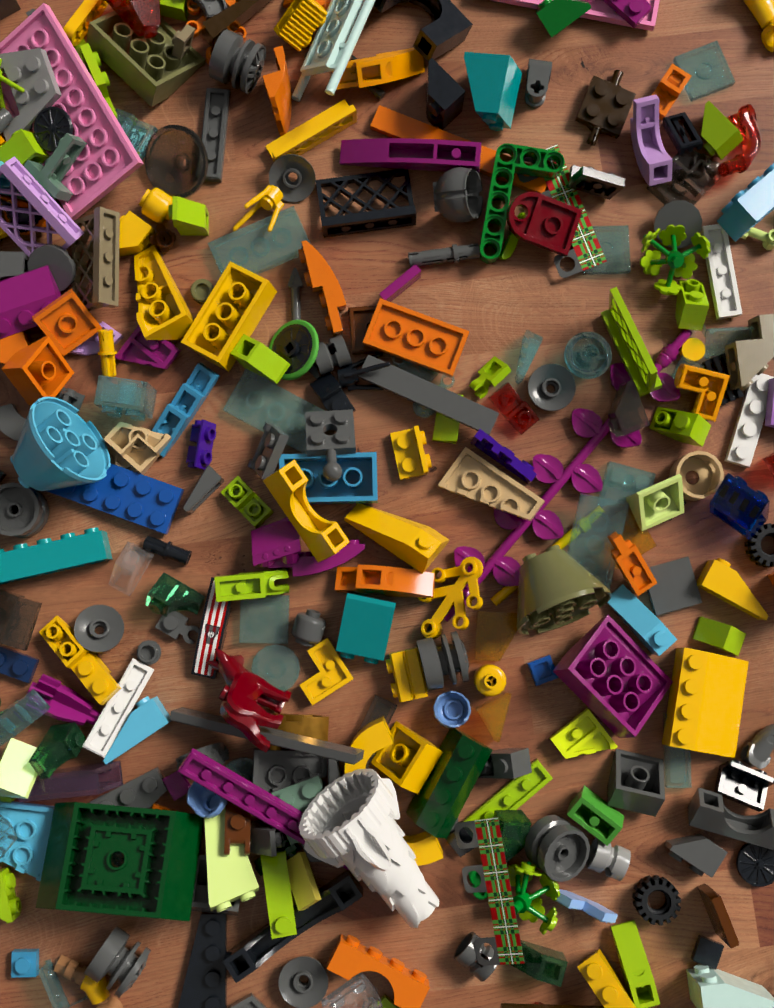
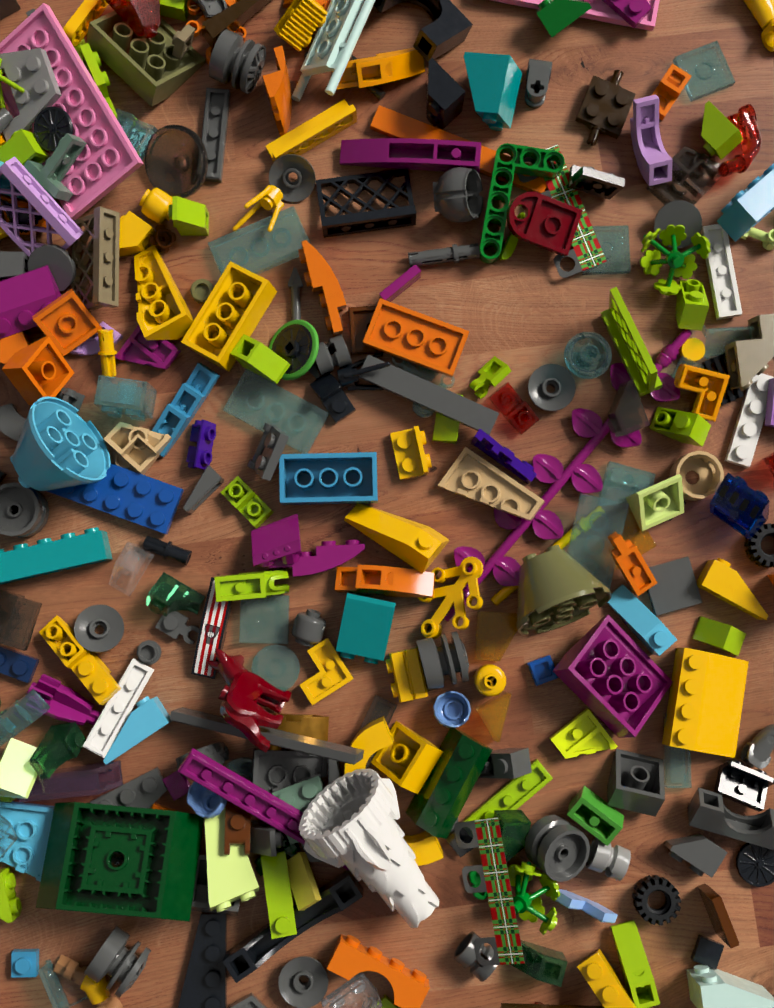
yellow arch [263,459,350,562] -> none
dark grey plate [305,409,356,482] -> none
clear light blue slope [515,330,543,384] -> none
black tile [662,112,703,155] -> none

